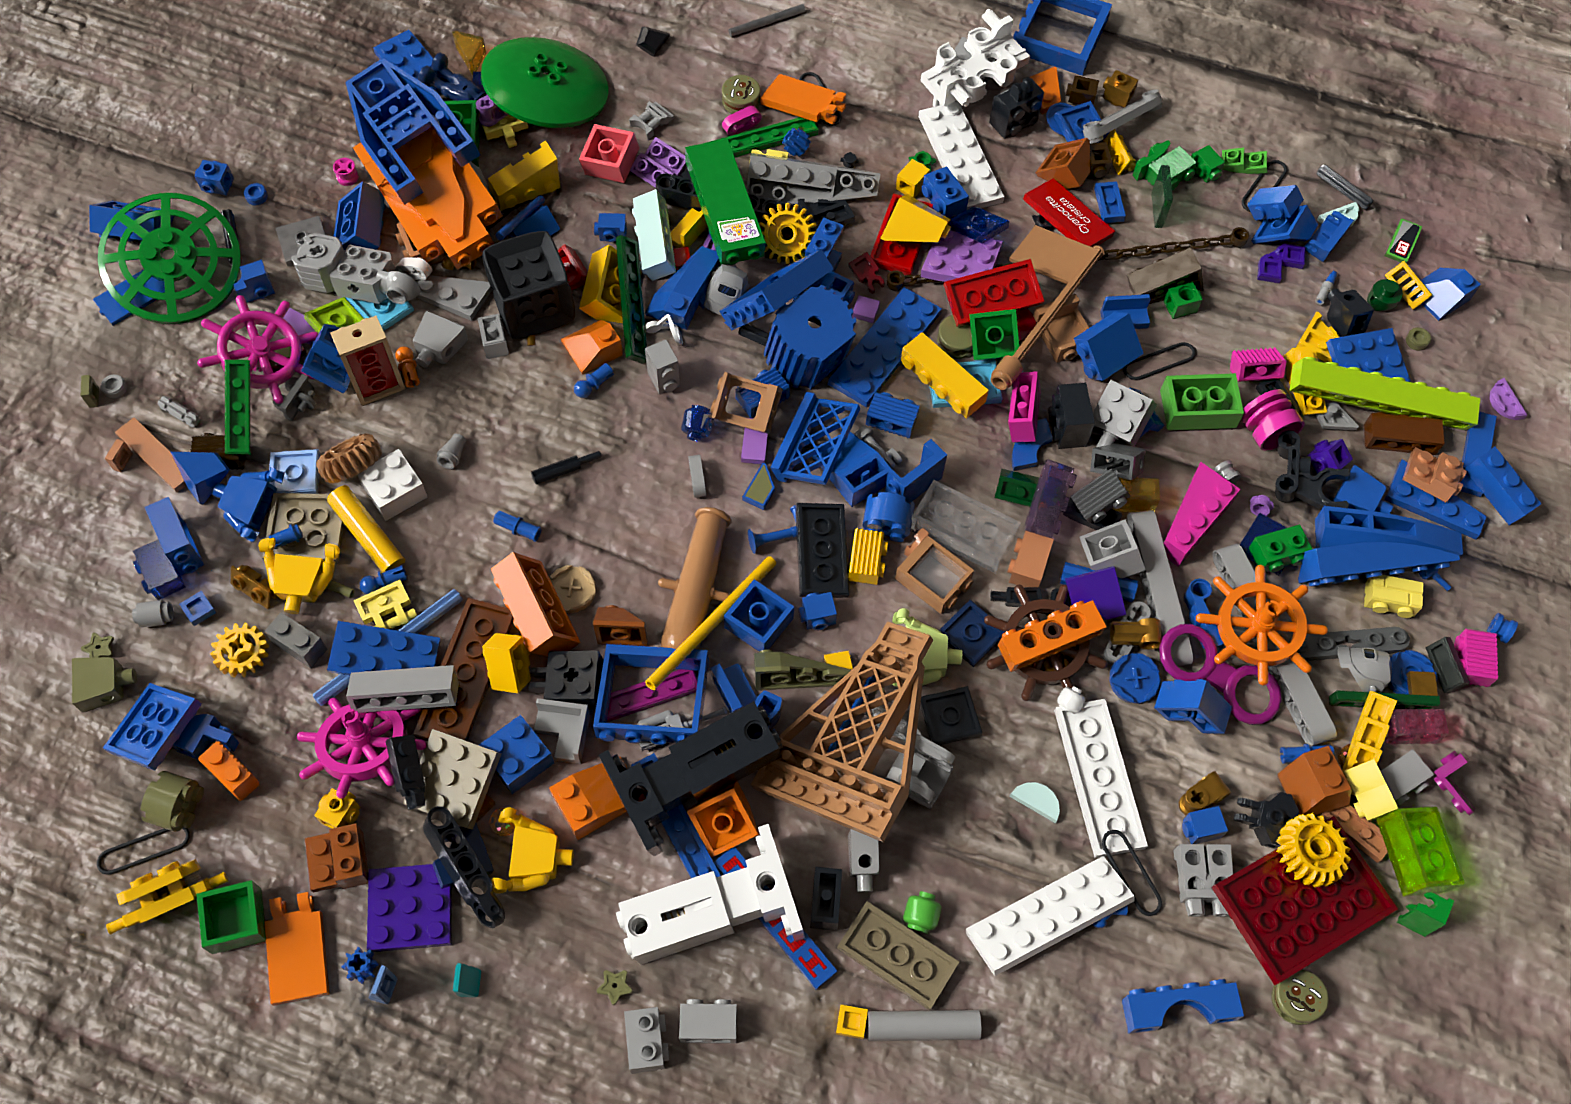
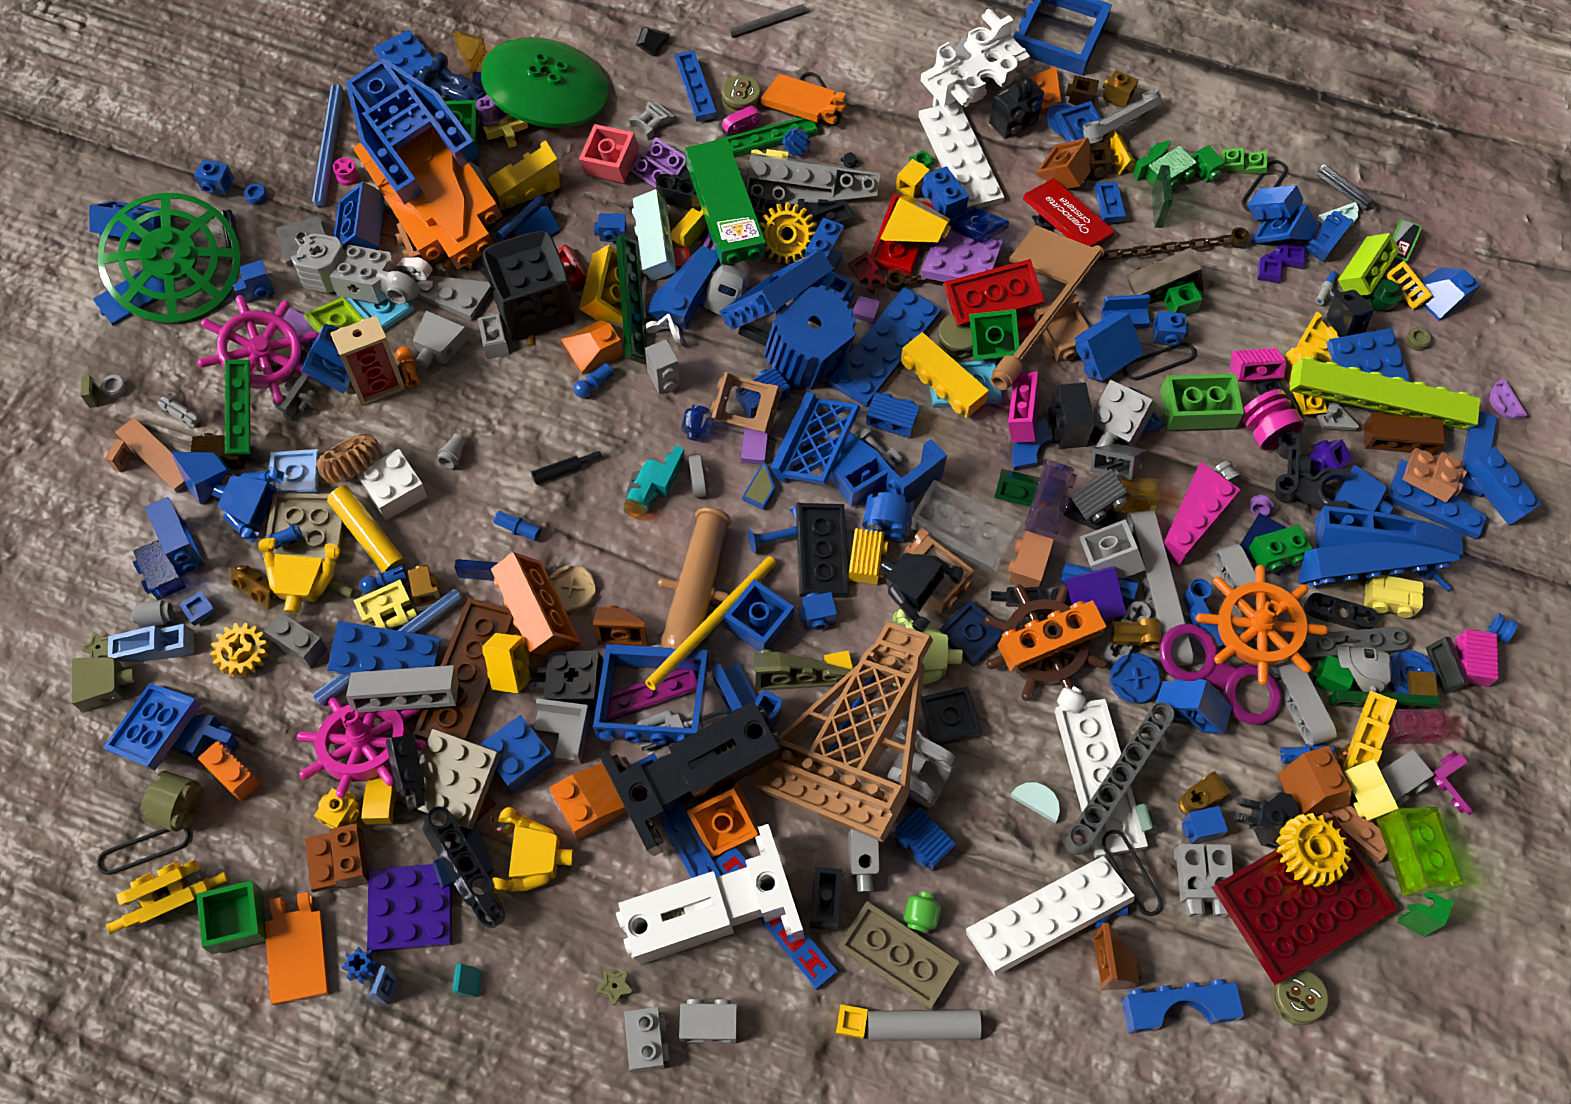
none -> medium blue slope [108,624,194,661]
none -> medium blue axle [312,84,344,207]
none -> yellow slope [361,750,398,824]
none -> pearl gold brick [408,565,441,607]
none -> clear blue tile [454,559,498,581]
none -> teal plate [624,445,685,519]
none -> blue plate [674,50,716,122]
none -> black torso [880,553,963,632]
none -> blue brick [894,807,956,871]
none -> dark grey beam [1065,702,1174,855]
none -> dark orange slope [1093,923,1142,990]
none -> sand green tile [1135,803,1159,835]
none -> blue brick [1153,311,1189,346]
none -> black beam [1304,593,1379,630]
none -> green brick [1313,655,1354,693]
none -> lime brick [1338,233,1399,295]

